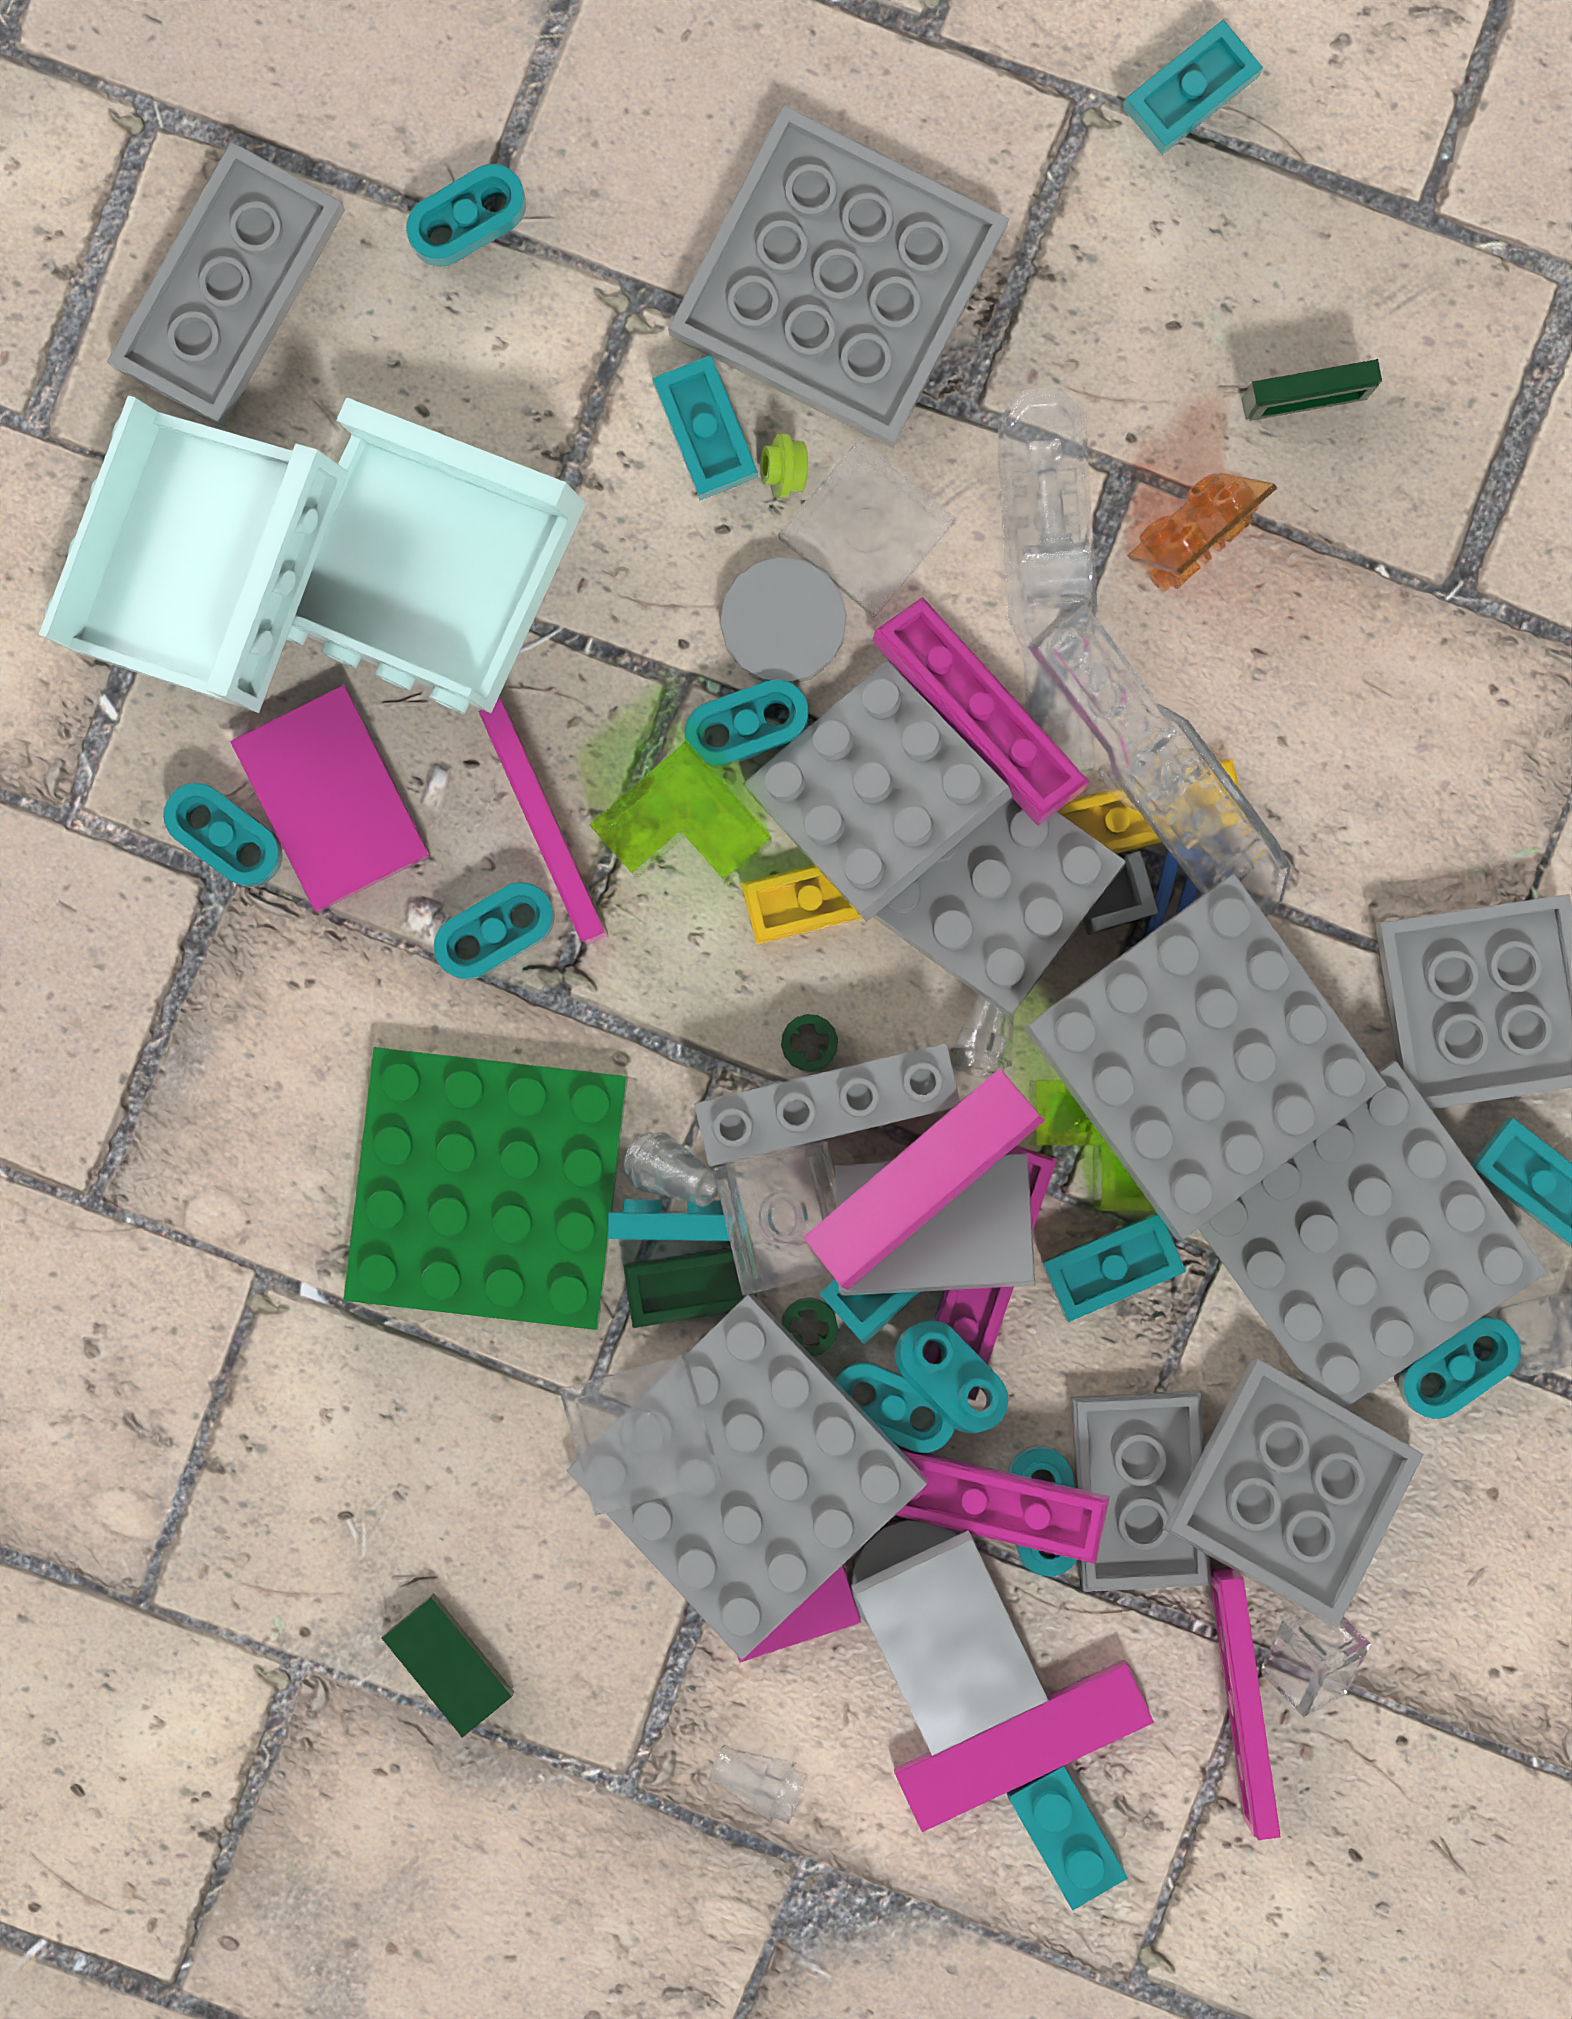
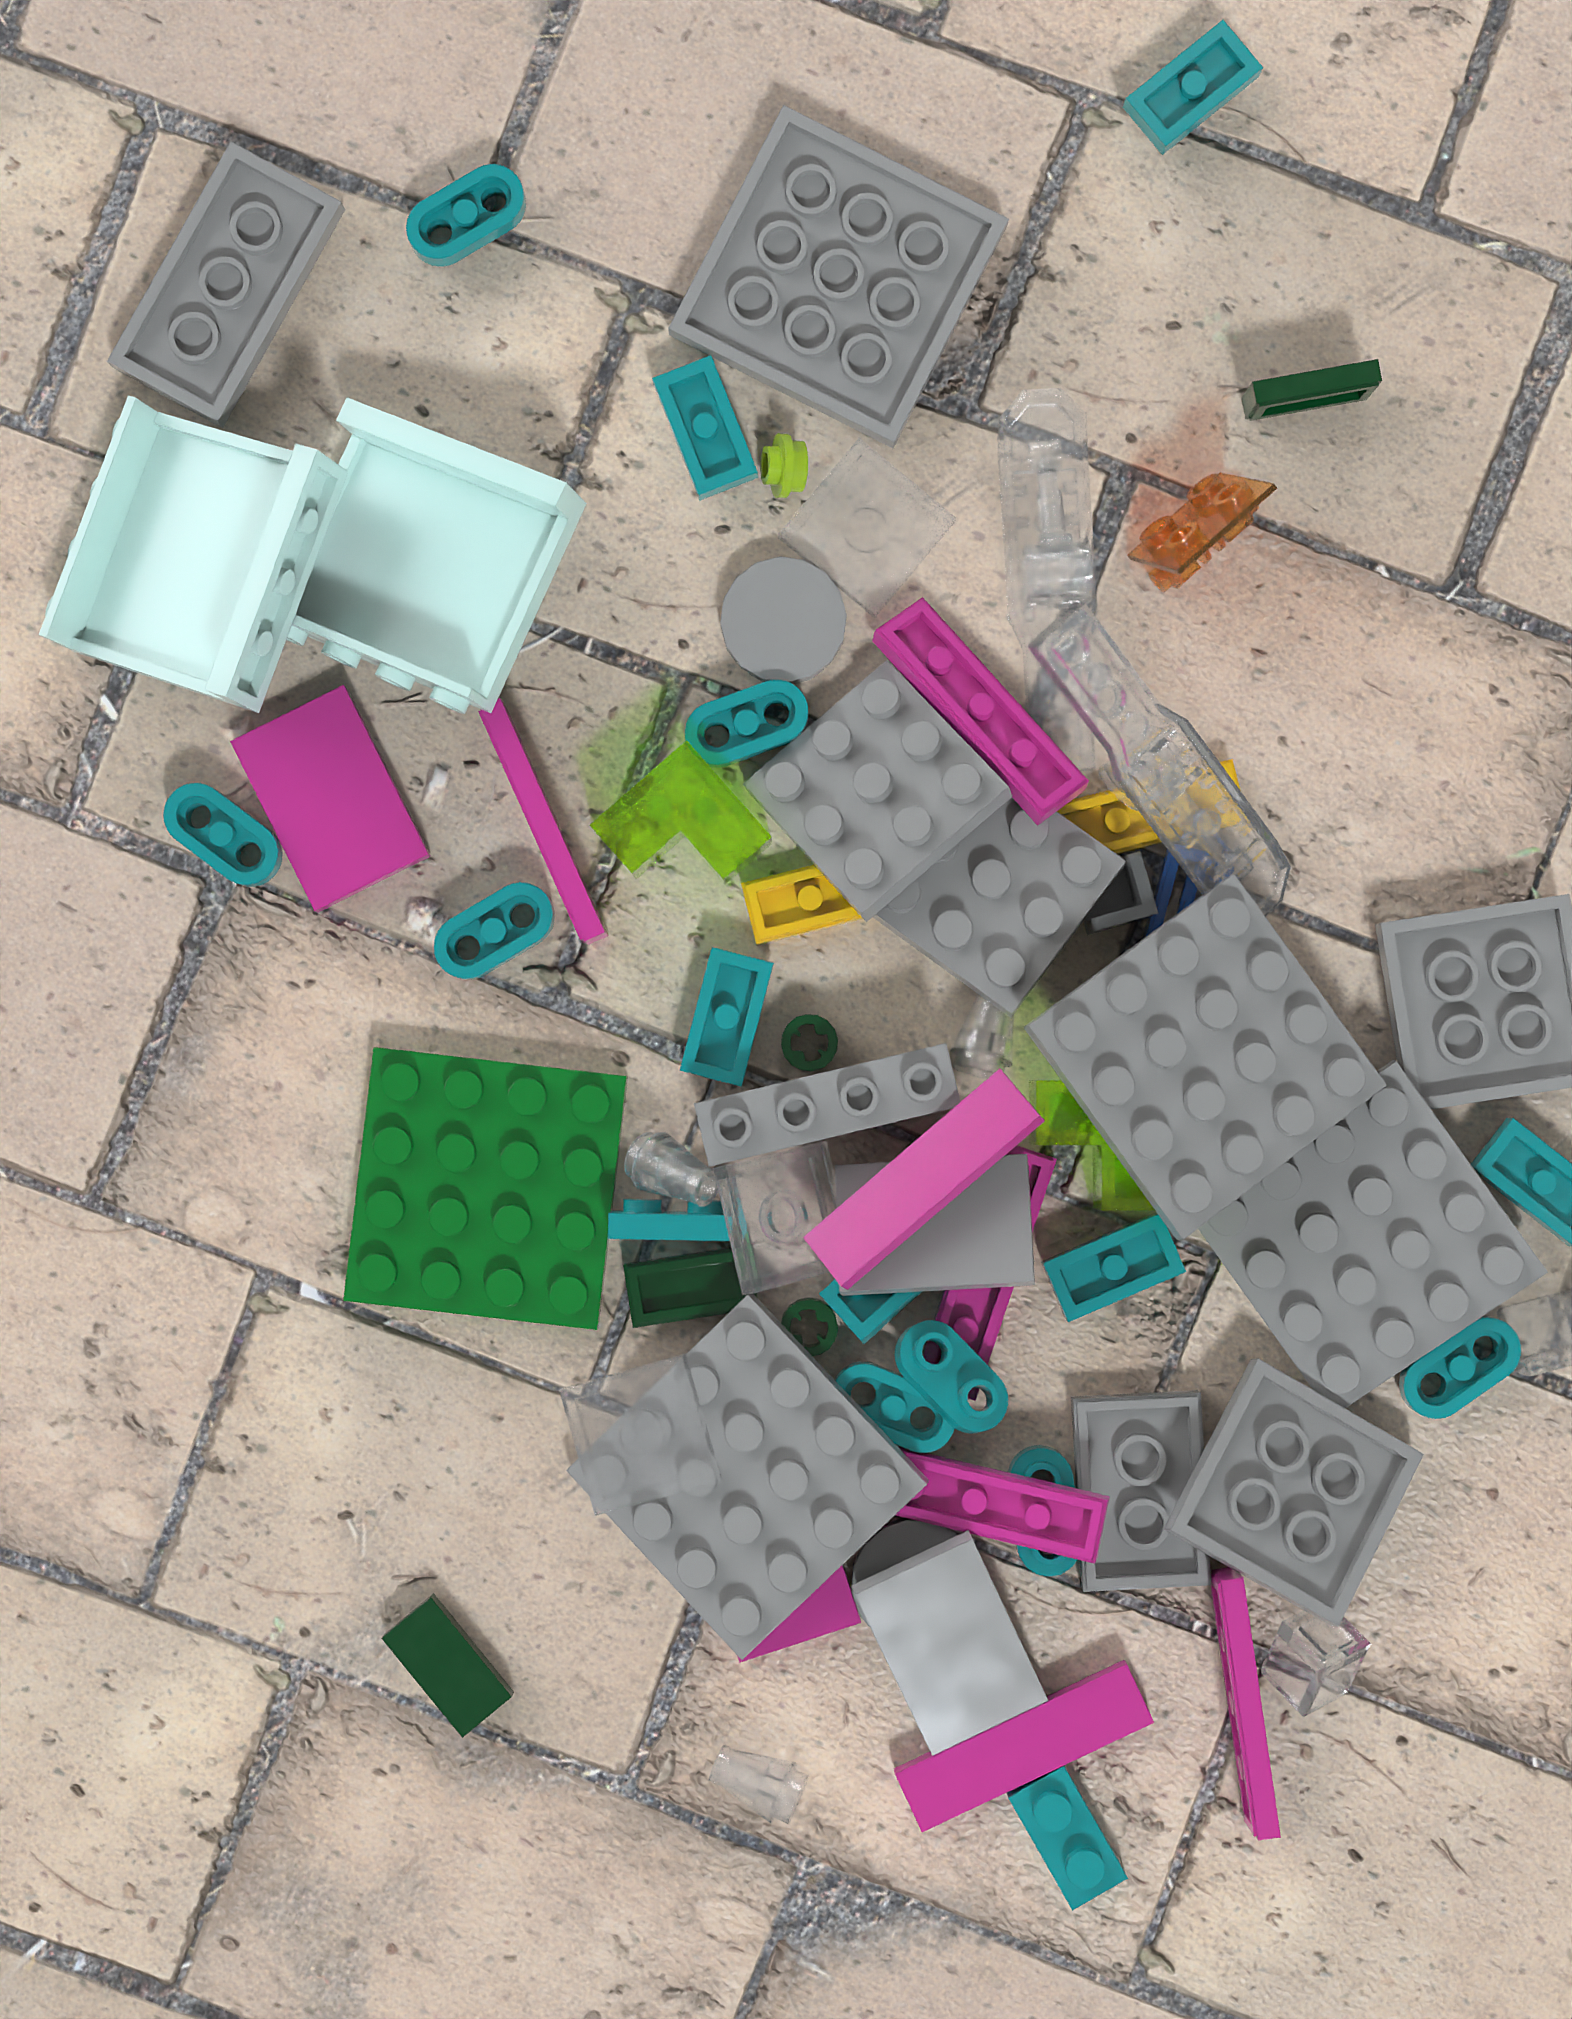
none -> teal plate [680,947,774,1087]

